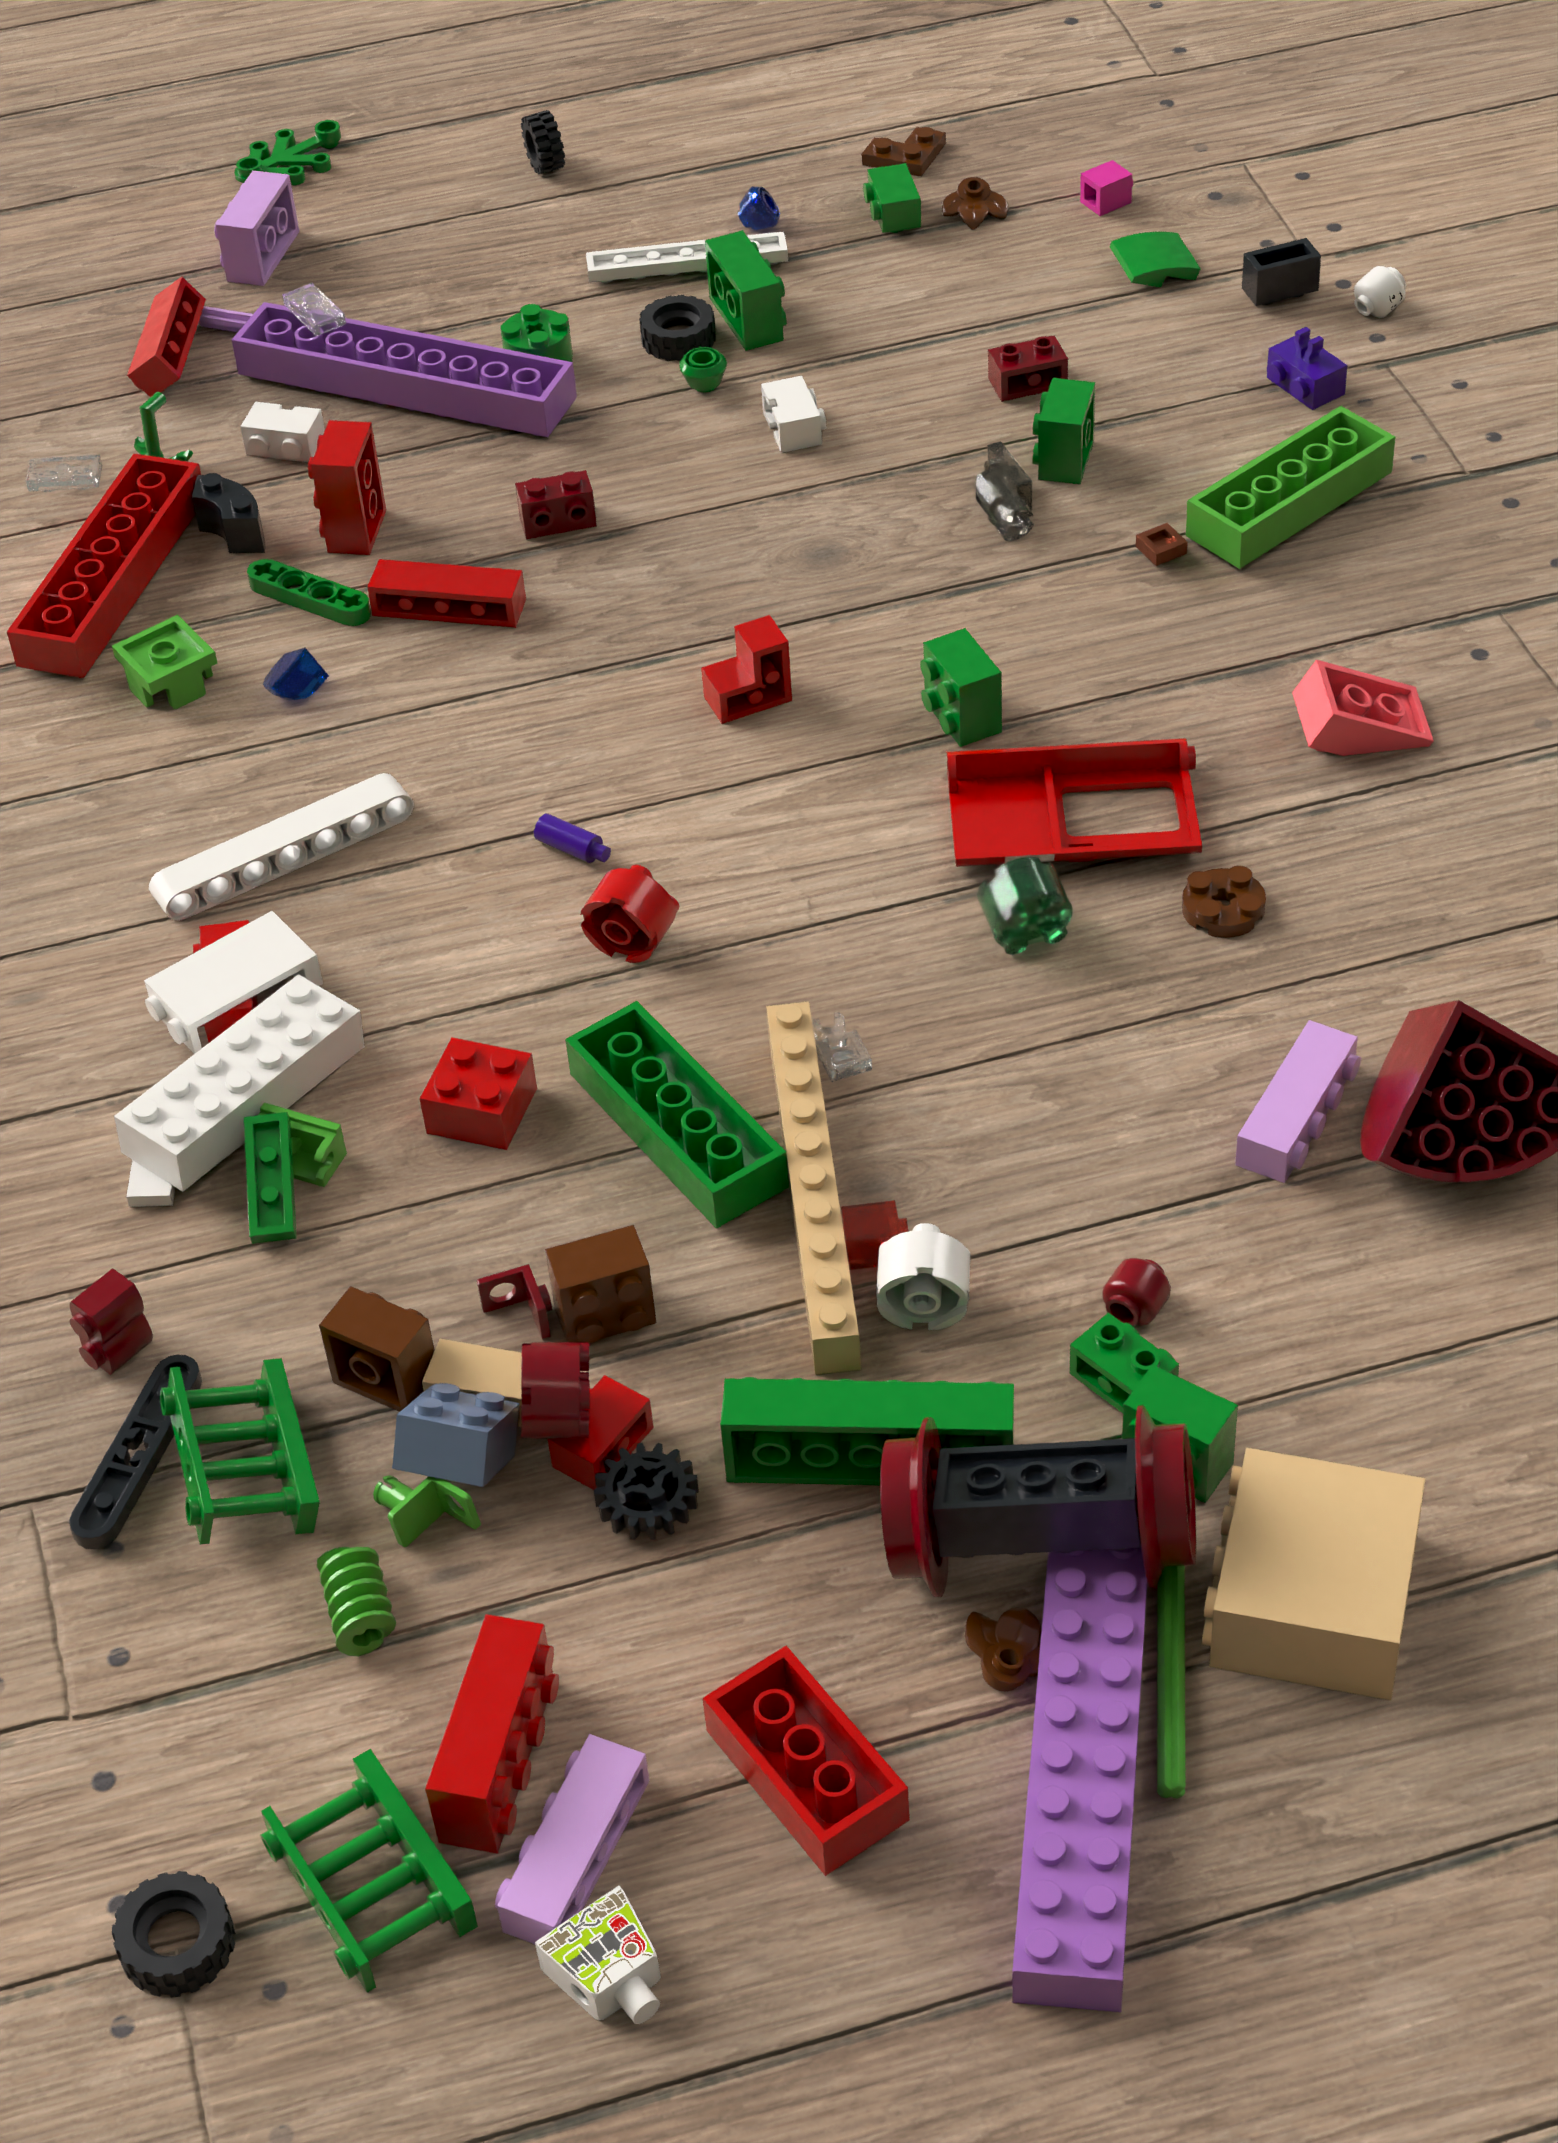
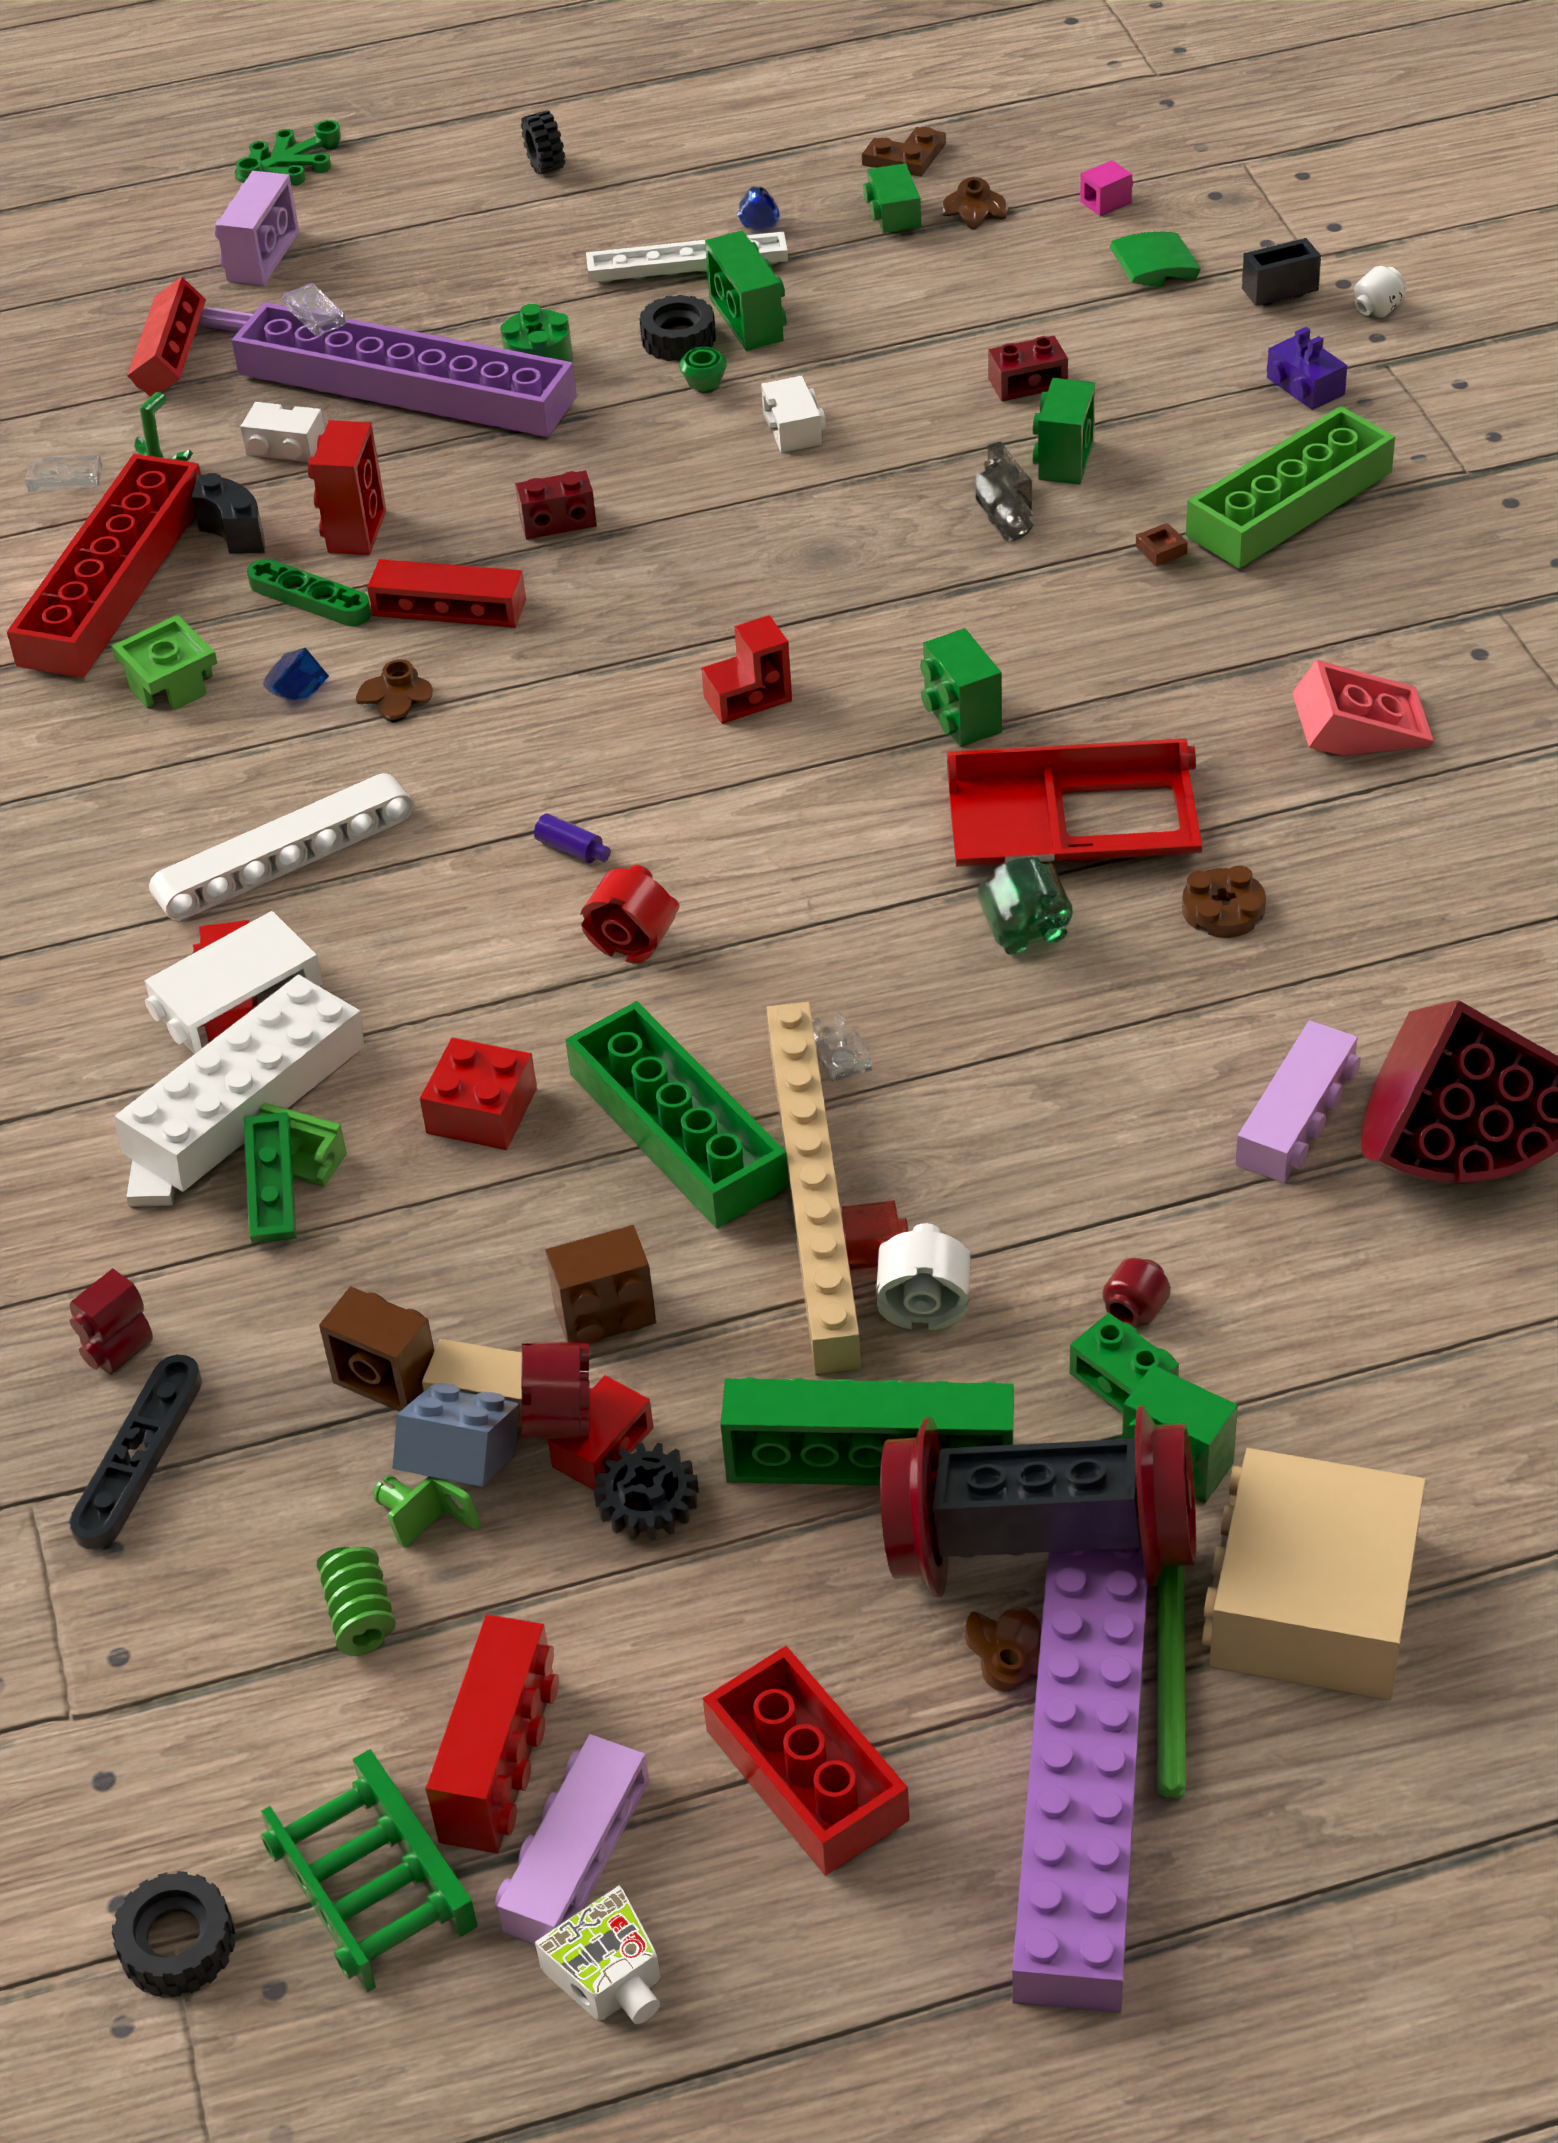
green fence [160,1358,320,1545] -> none
dark red bracket [477,1264,553,1339] -> none
none -> reddish brown plate [356,659,433,720]

